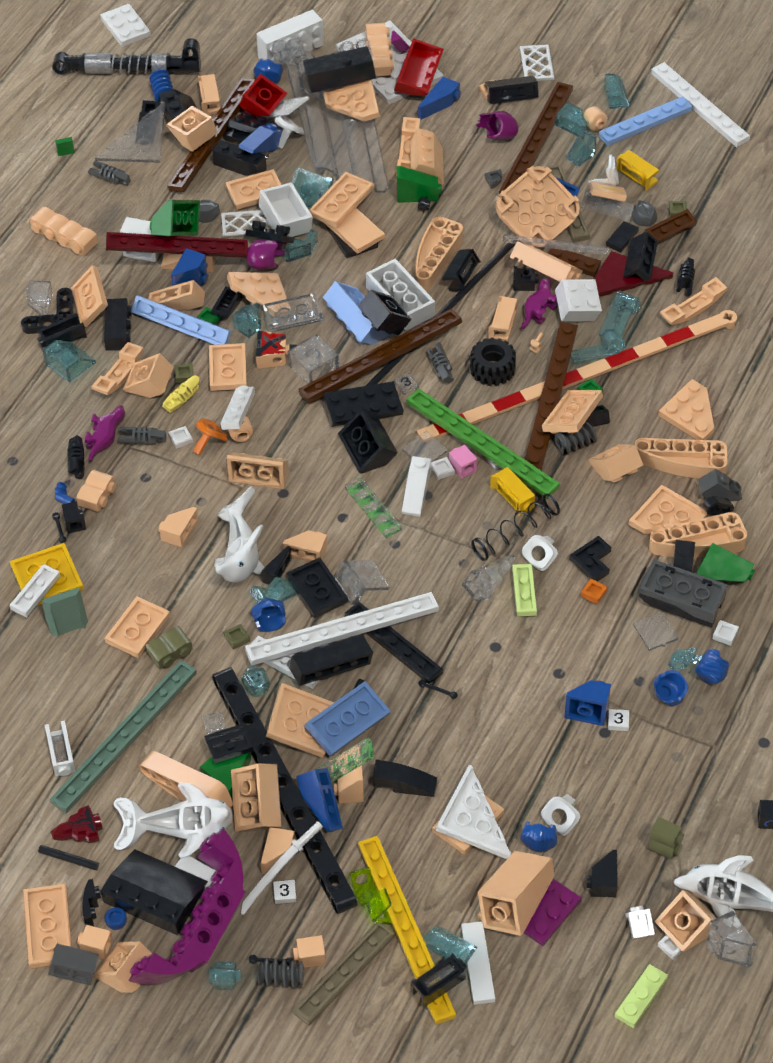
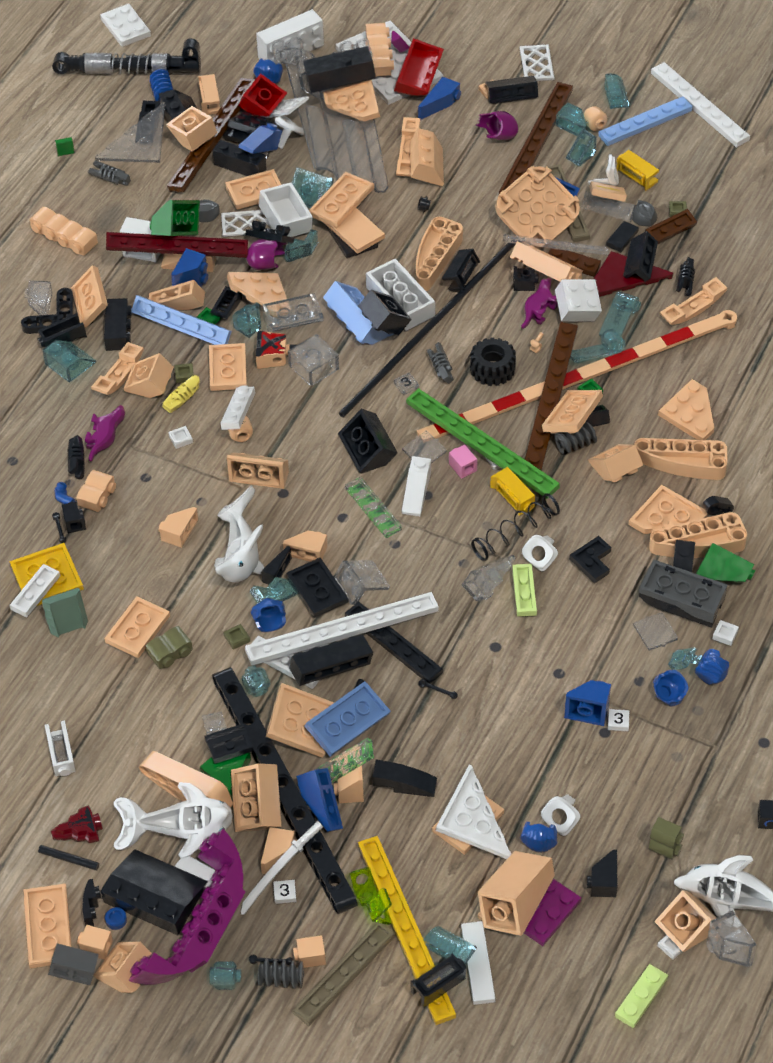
sand green plate [50,660,197,814] -> none
dark grey hinge [118,427,166,444] -> none
orange piece [193,418,228,455] -> none
reddish brown plate [298,308,462,404] -> none
black plate [323,381,404,427] -> none
green slope [397,166,442,203] -> none
white tile [431,457,455,480] -> none
dark grey tile [485,169,502,189] -> none
light nougat window [488,296,517,341] -> none
orange plate [581,579,608,605] -> none
white bracket [625,906,655,939] -> none
dark grey slope [698,469,742,501] -> none

